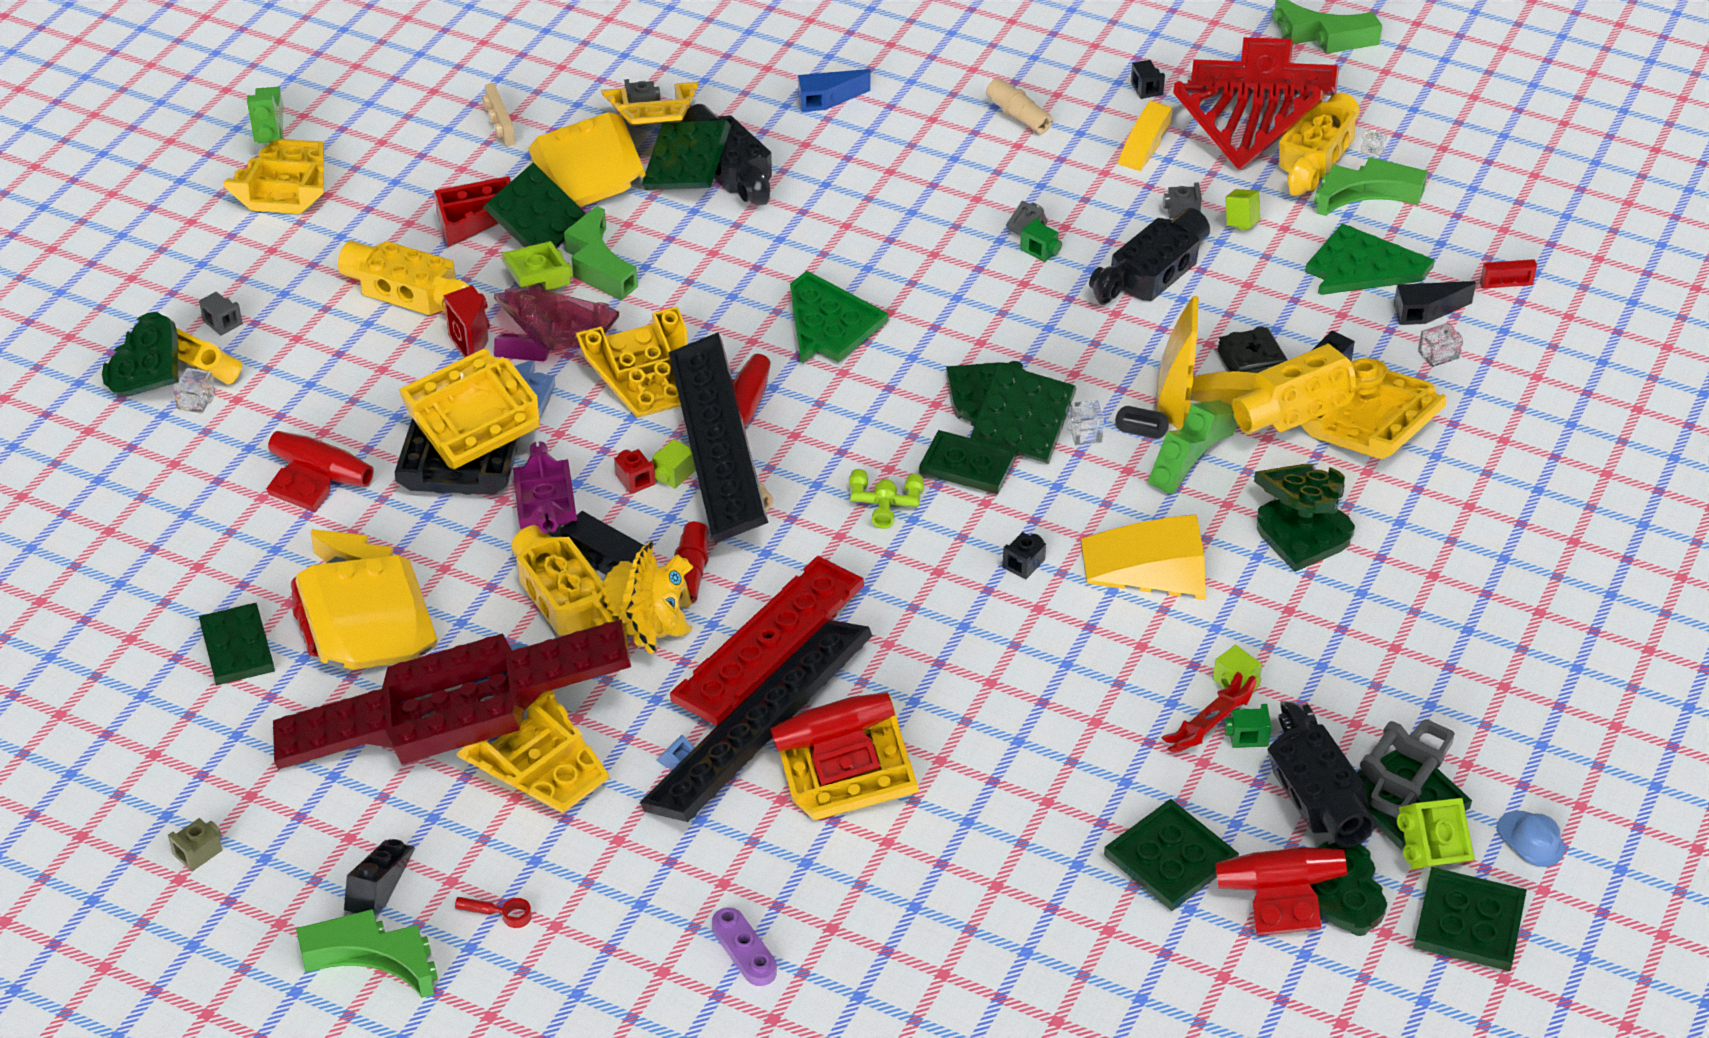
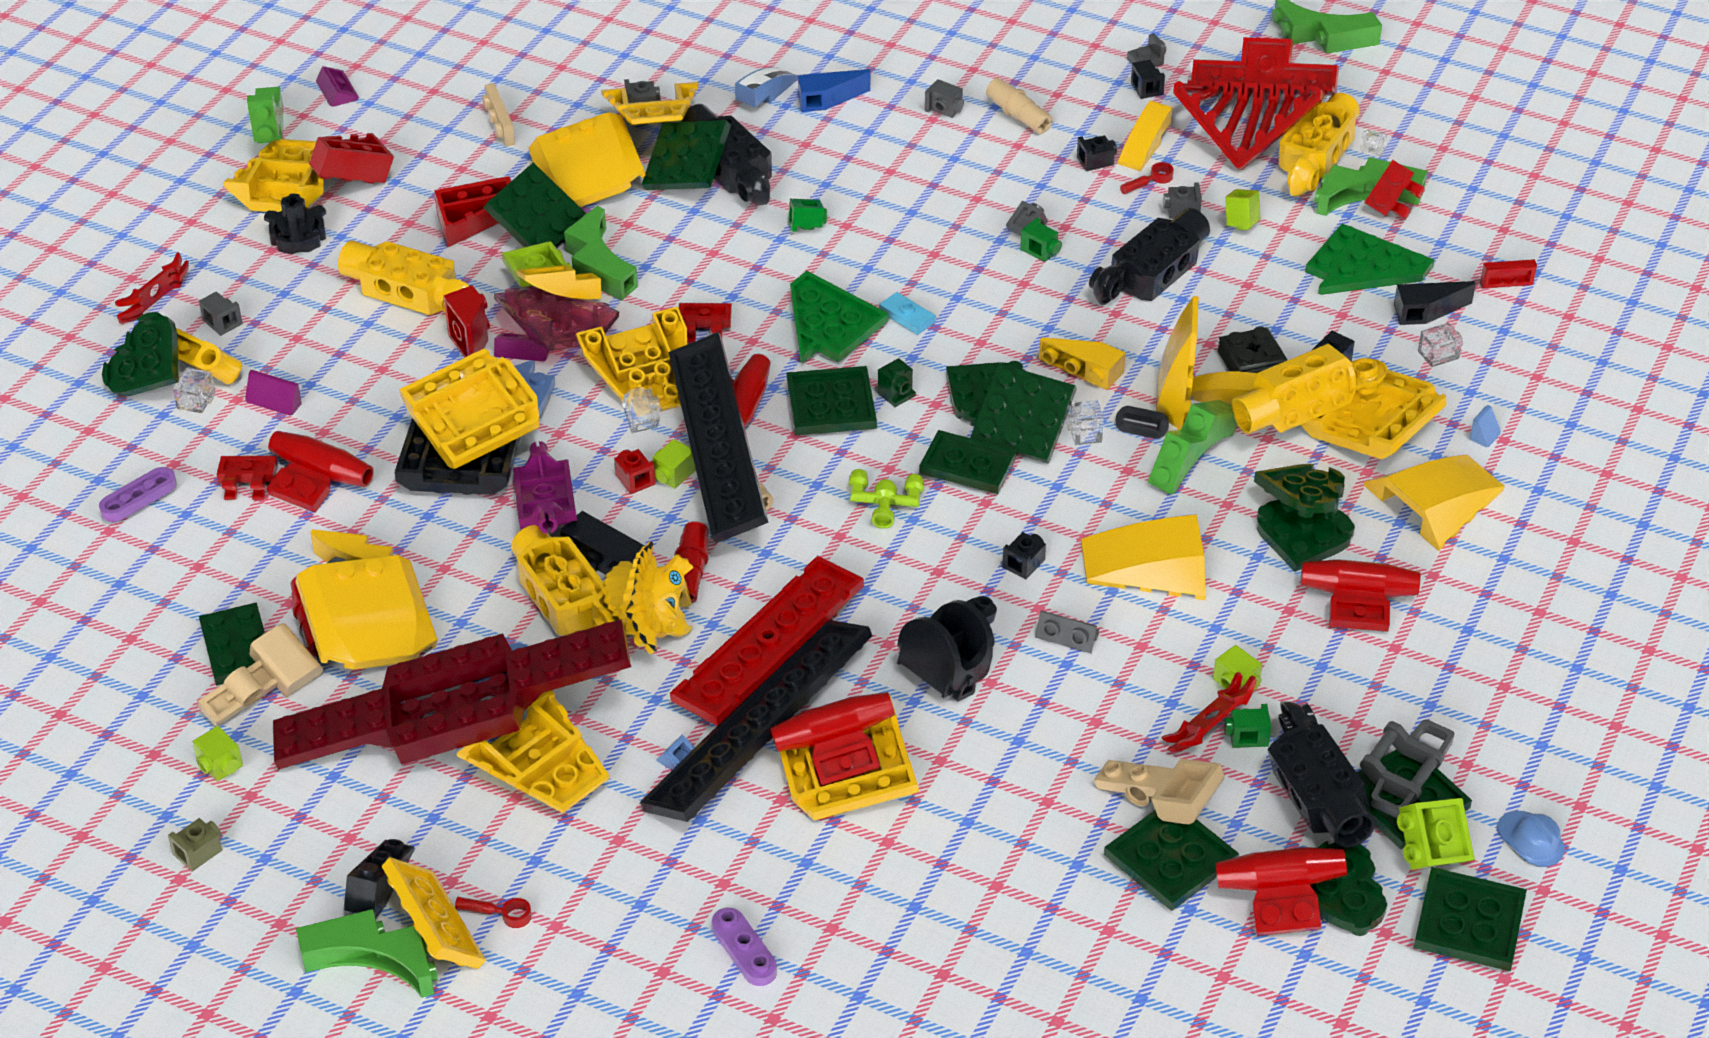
none -> medium lavender plate [99,467,177,522]
none -> red piece [115,252,189,324]
none -> lime brick [192,726,243,782]
none -> tan plate [197,623,323,727]
none -> red plate [217,456,278,500]
none -> magenta slope [245,370,302,415]
none -> black piece [264,194,327,254]
none -> red wedge [309,133,394,184]
none -> magenta slope [316,66,359,107]
none -> yellow plate [382,857,486,969]
none -> yellow slope [517,265,601,299]
none -> clear brick [622,387,661,434]
none -> red plate [679,303,732,343]
none -> medium blue slope [735,67,798,108]
none -> dark green plate [786,366,877,435]
none -> green brick [787,198,827,232]
none -> dark green brick [878,358,916,407]
none -> medium azure plate [879,292,936,335]
none -> black animal [897,596,997,702]
none -> dark grey brick [925,79,964,118]
none -> dark grey hinge [1035,610,1099,653]
none -> yellow slope [1039,337,1126,390]
none -> black brick [1077,135,1117,172]
none -> tan plate [1094,759,1224,824]
none -> red piece [1120,162,1174,194]
none -> dark grey bracket [1127,33,1166,67]
none -> red plate [1301,559,1421,632]
none -> red plate [1364,160,1425,220]
none -> yellow wedge [1364,454,1505,551]
none -> medium blue slope [1470,405,1501,447]

